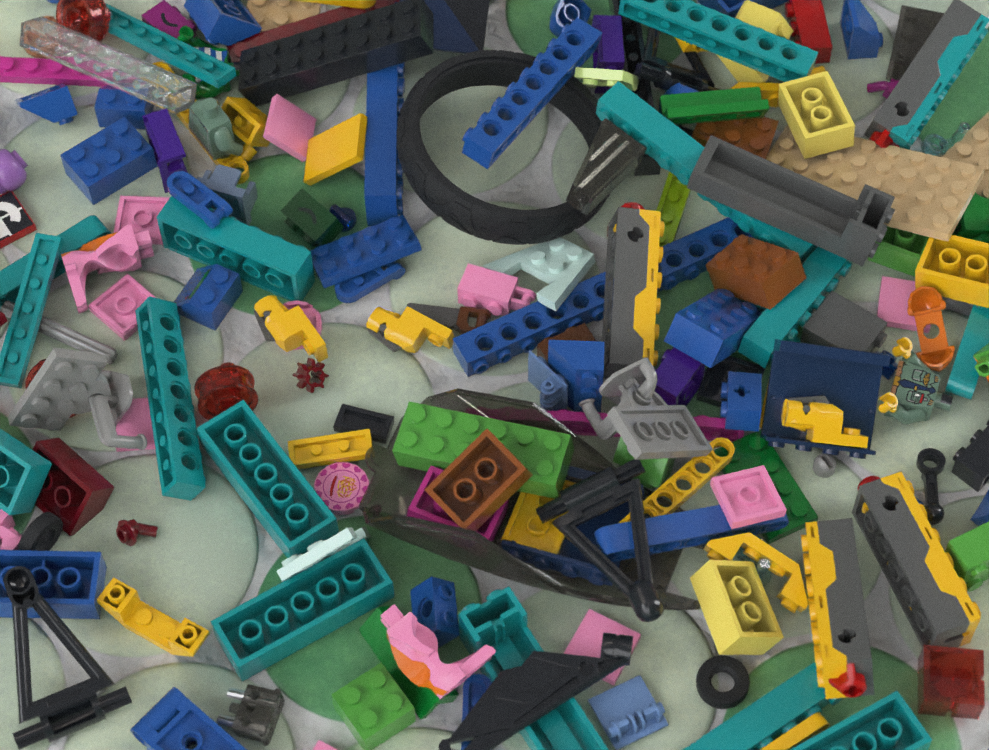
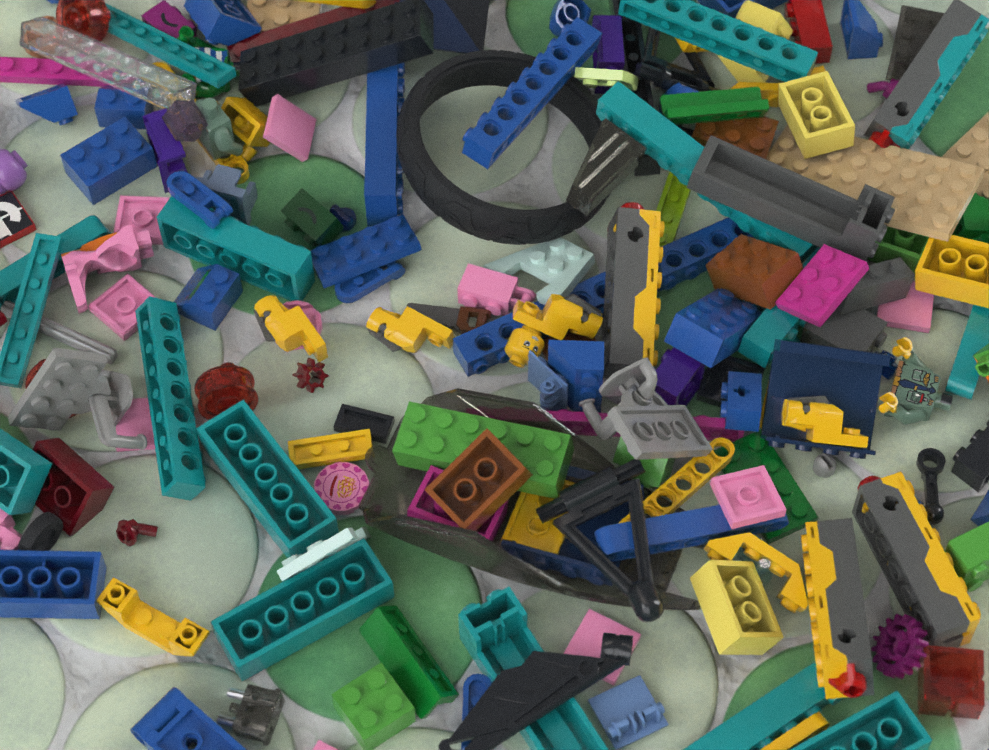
black piece [4,566,132,750] -> none
yellow tile [303,113,367,186] -> none
bright pink hips [380,604,496,699] -> none
blue brick [410,576,460,648] -> none
black tyre [696,655,750,709] -> none
orange piece [907,286,955,372] -> none
clear light blue plate [921,122,970,157] -> none
none -> clear purple brick [162,100,208,142]
none -> yellow head [505,325,545,368]
none -> yellow plate [513,294,603,340]
none -> dark pink plate [776,244,869,328]
none -> dark grey brick [836,257,915,315]
none -> magenta gear [871,614,929,679]

